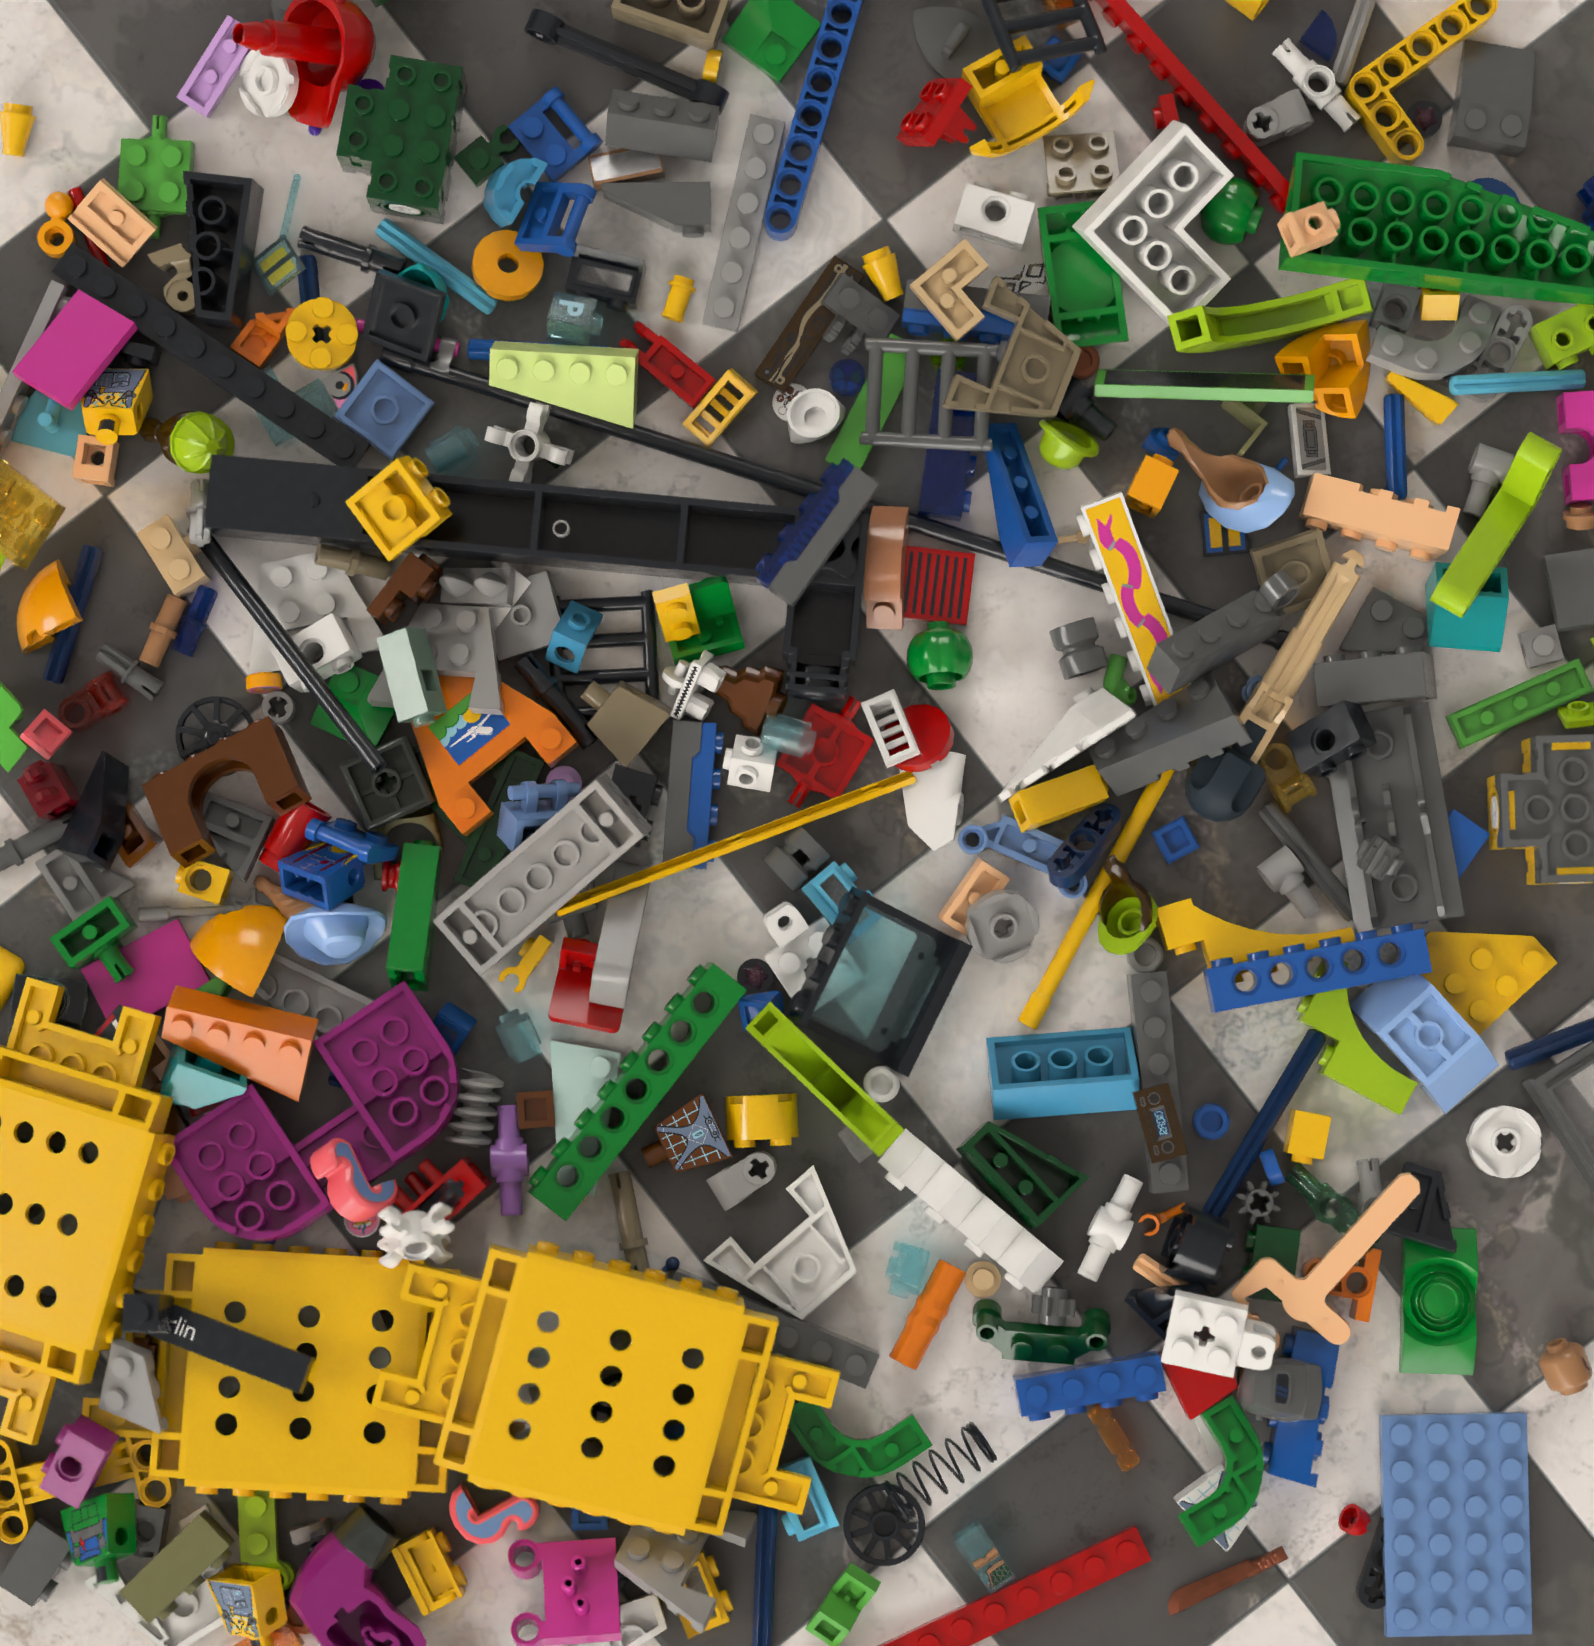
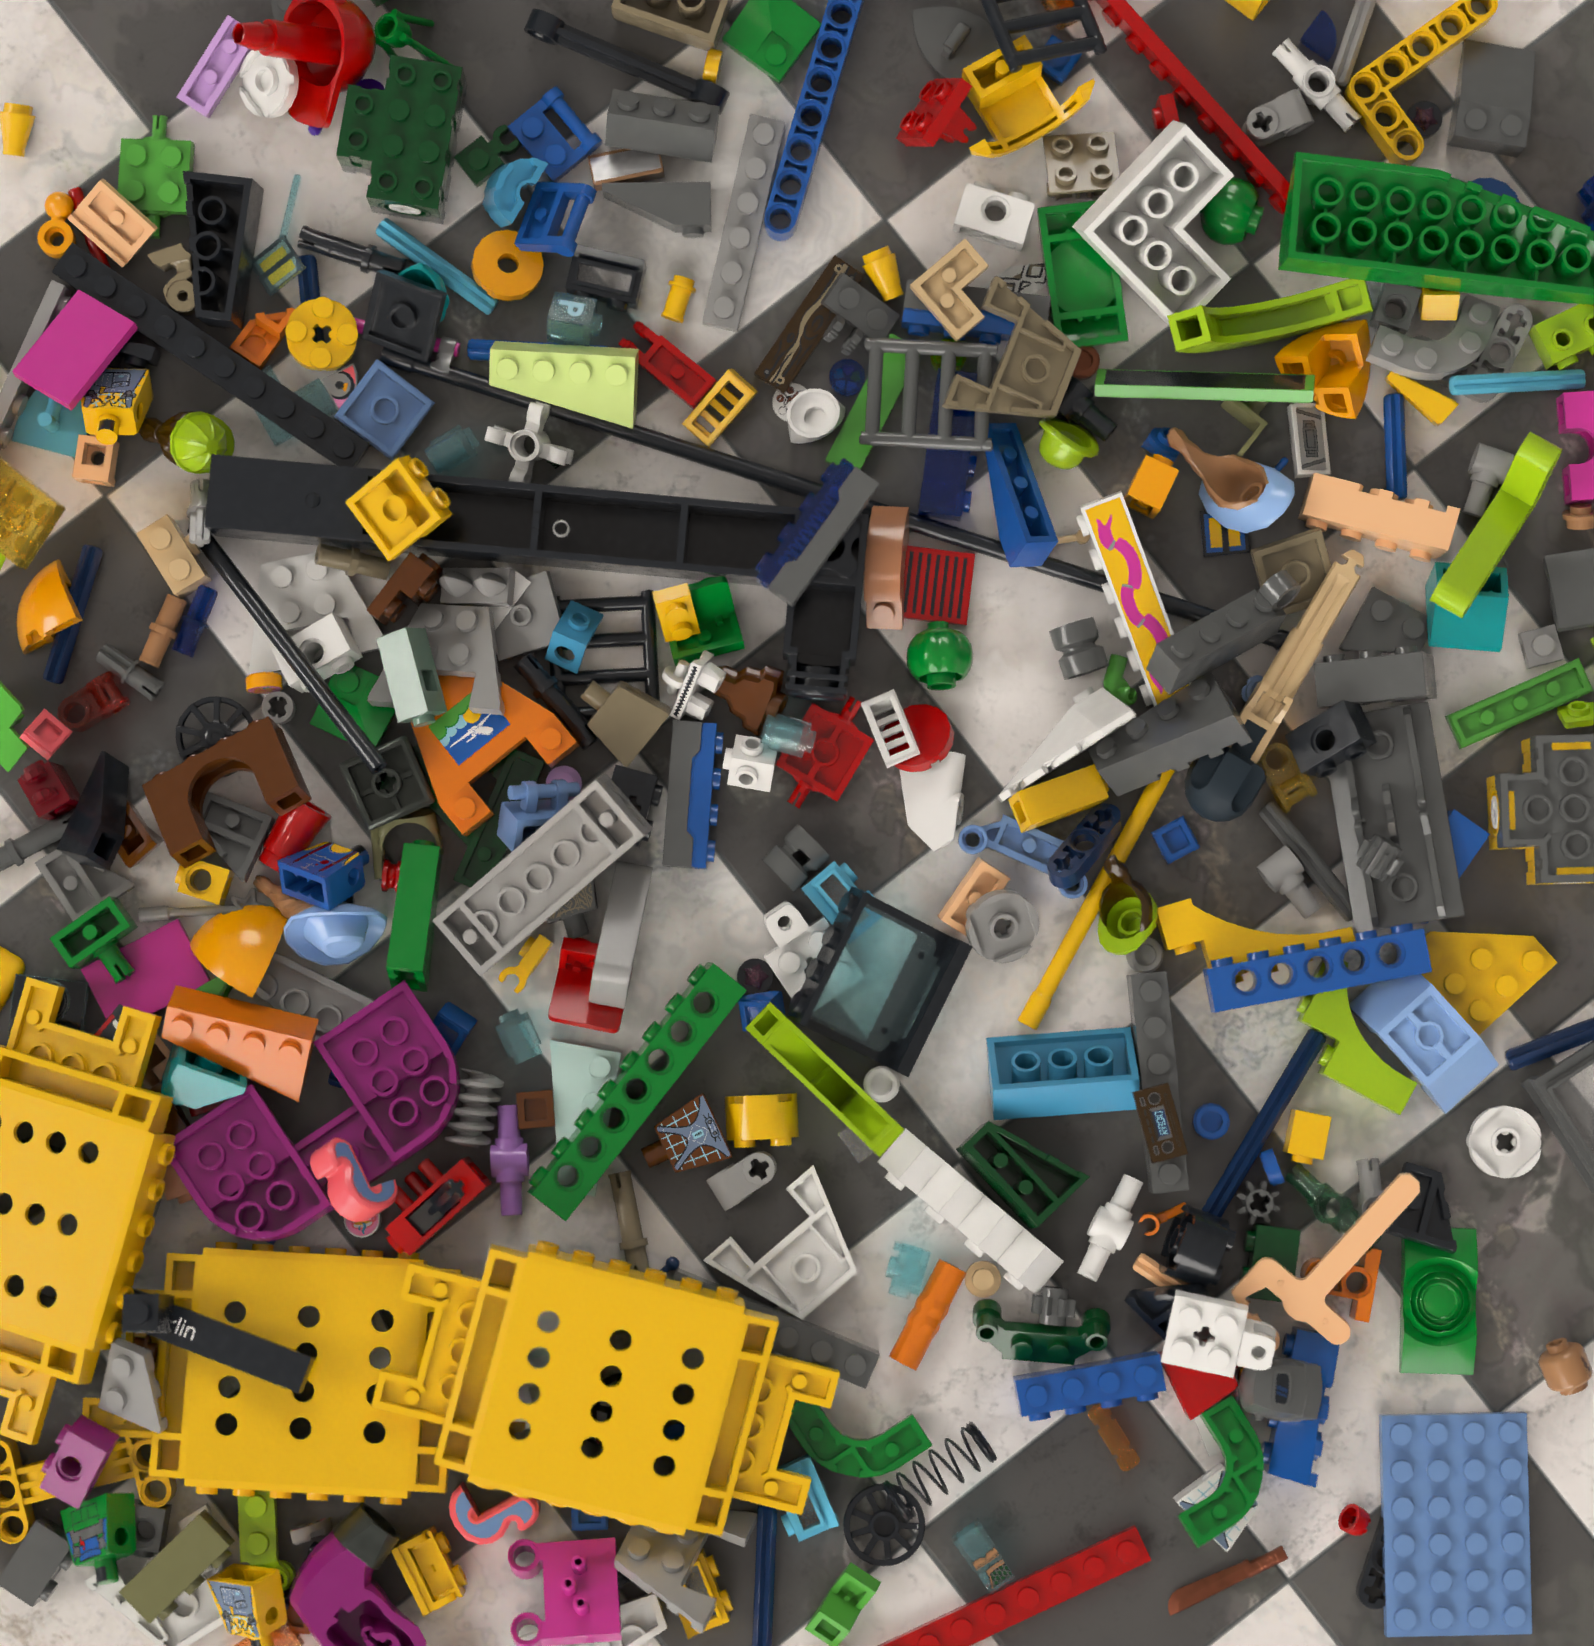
blue plate [305,818,399,864] -> none
white pin [377,1203,454,1268] -> none
yellow piece [556,771,916,917] -> none
light nougat brick [1277,201,1340,258] -> none
none -> green plant [374,9,453,65]

